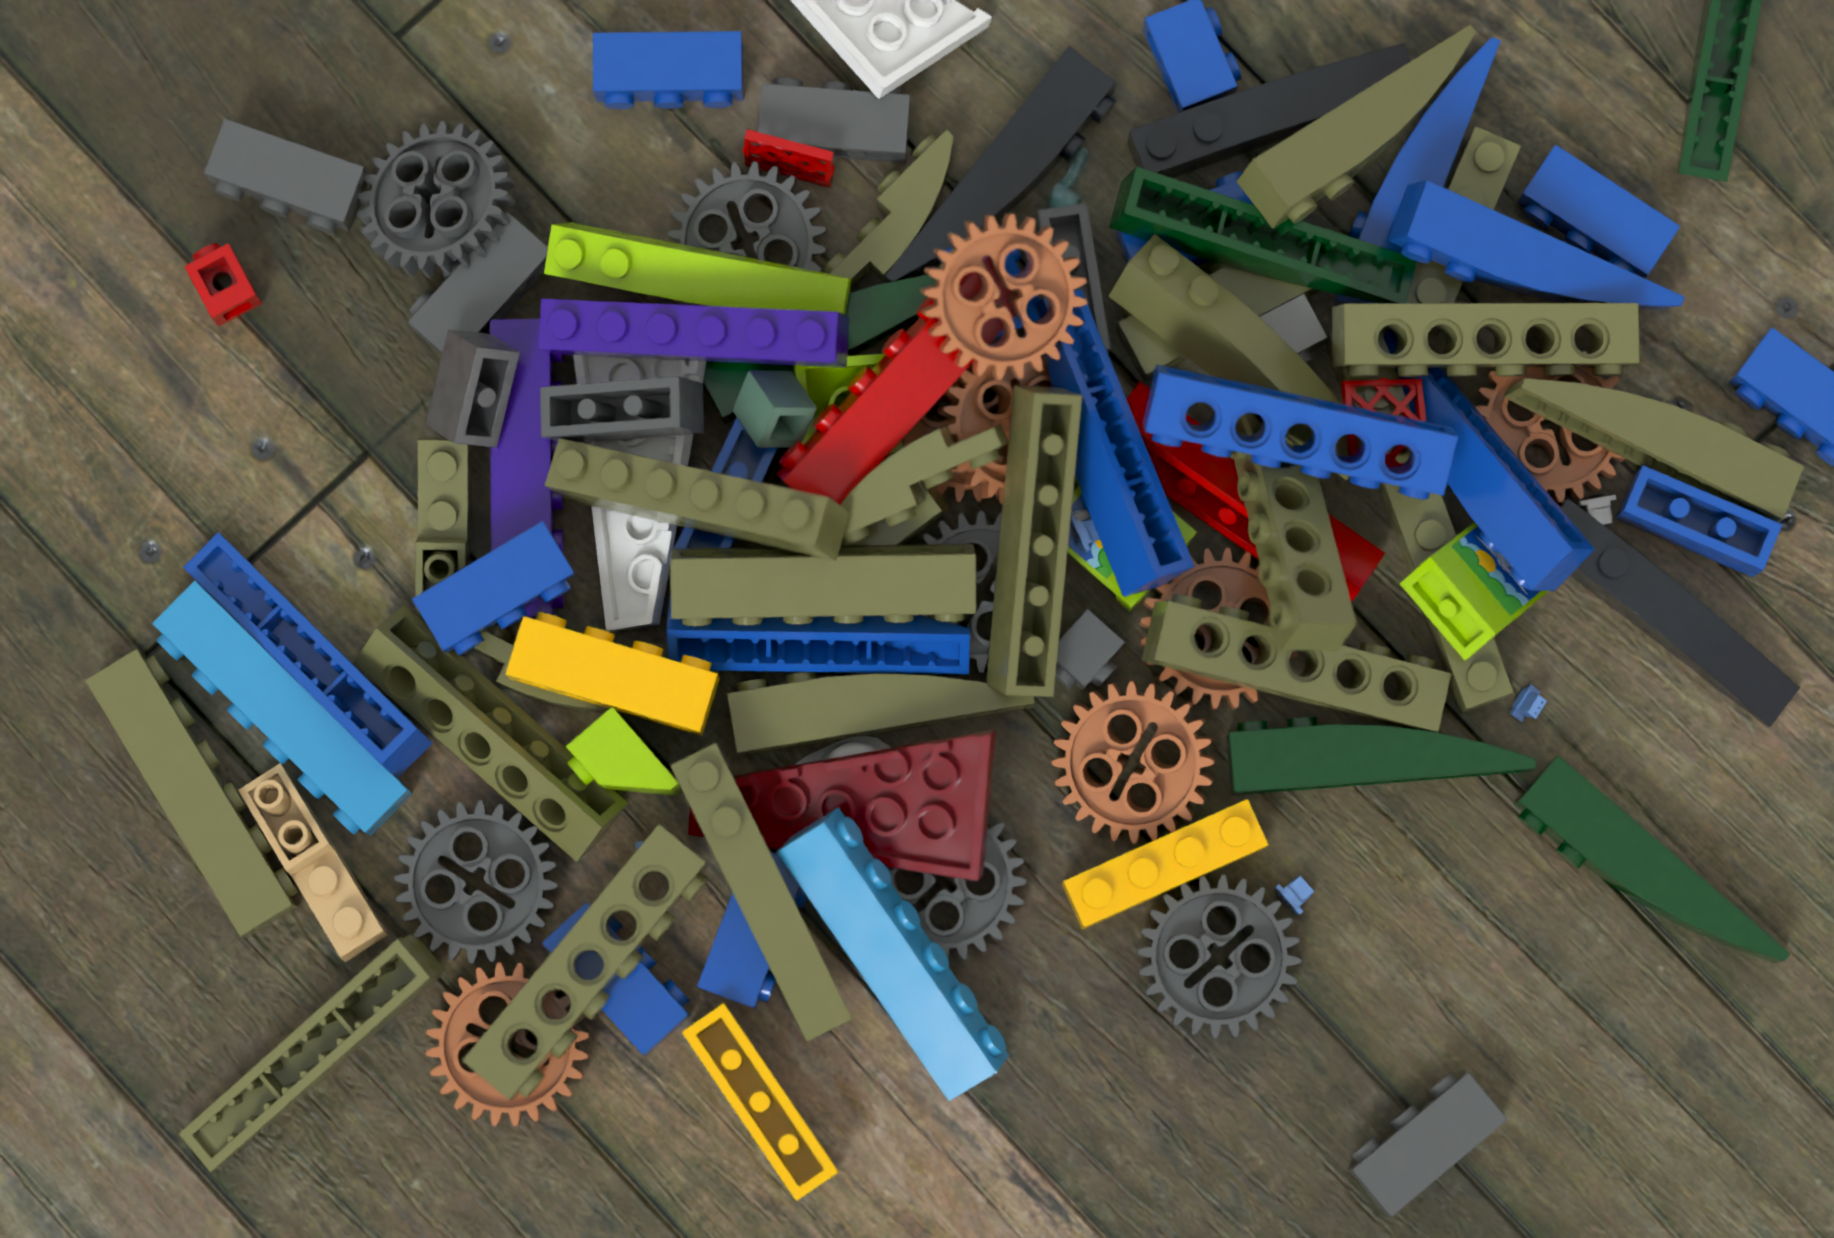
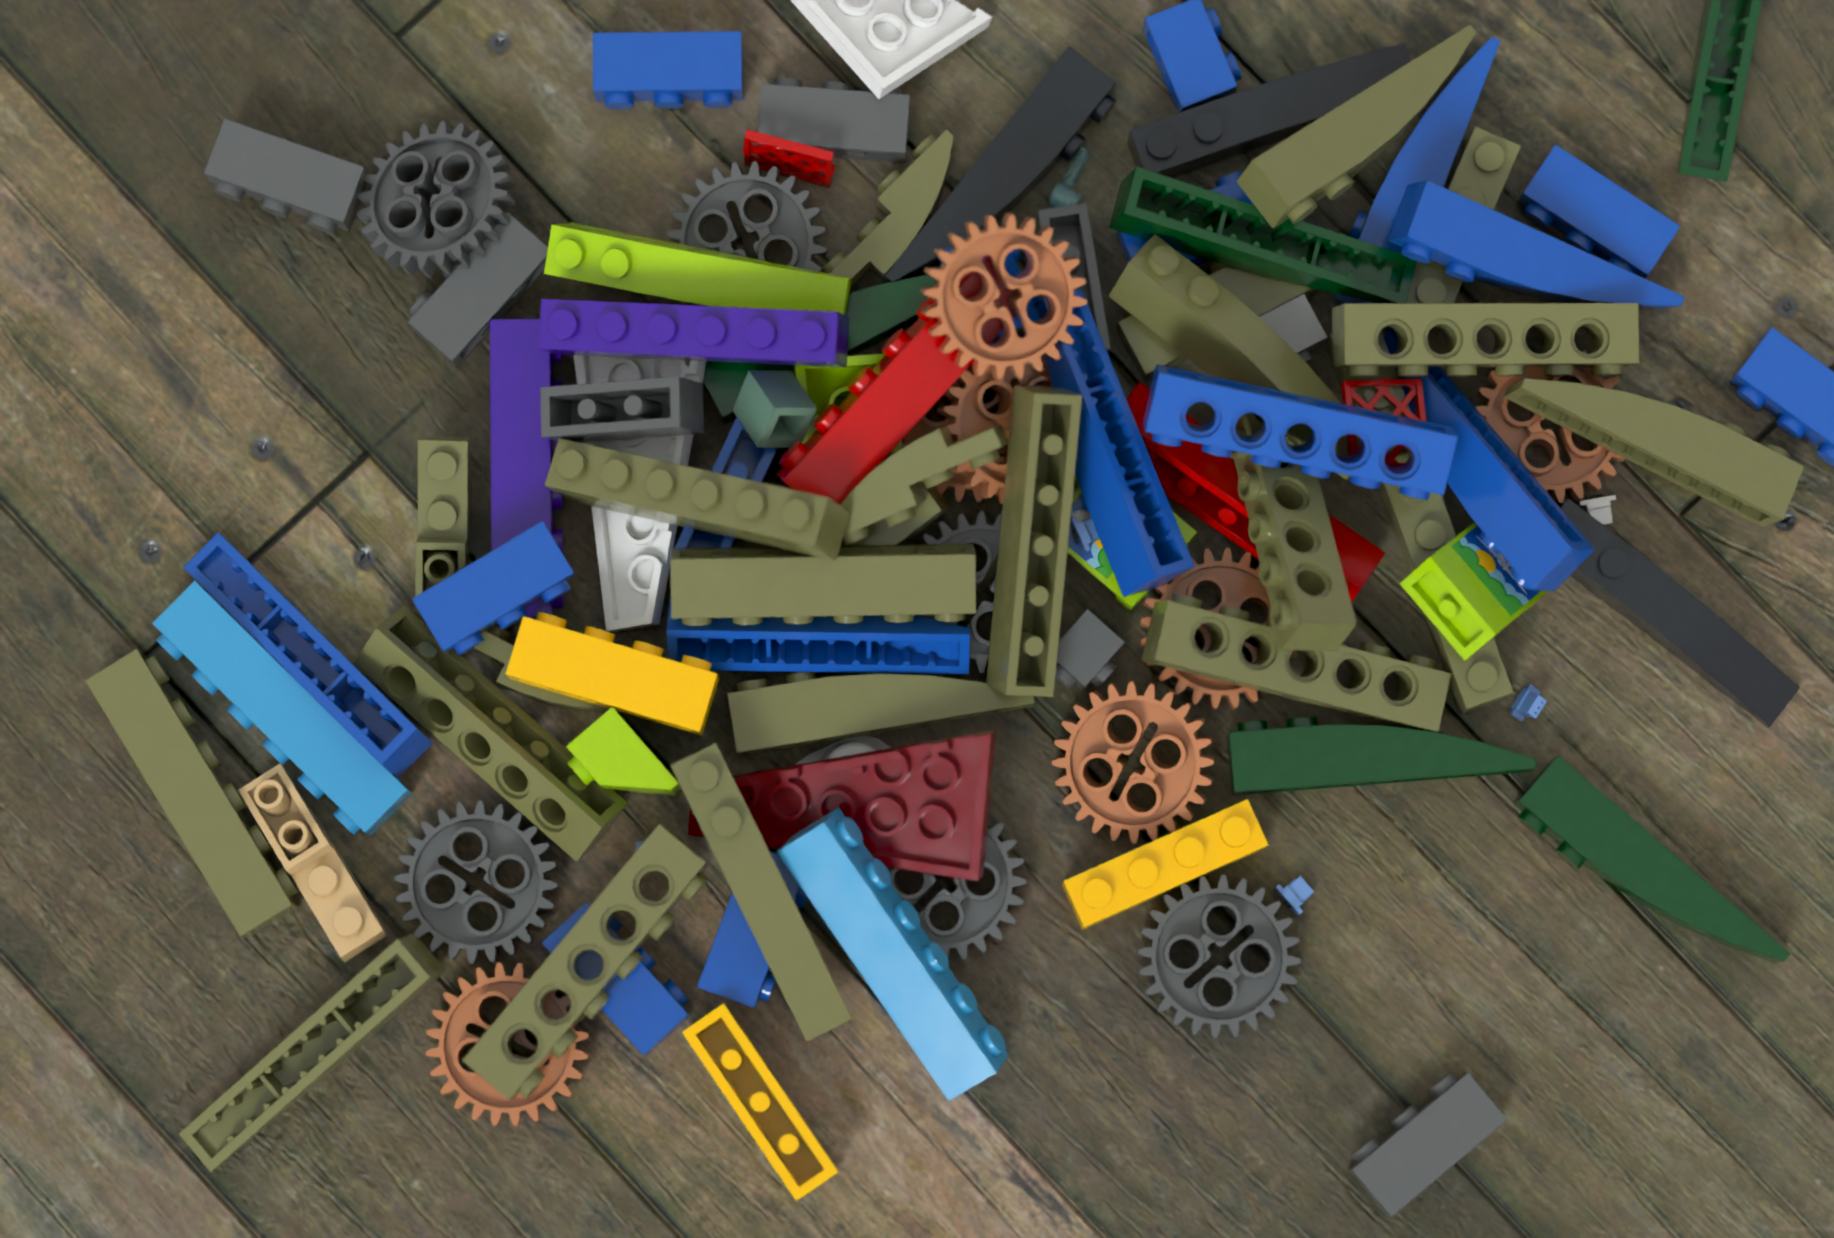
red brick [184,243,263,326] -> none
flat silver brick [426,329,520,447] -> none
blue brick [1615,465,1783,577] -> none

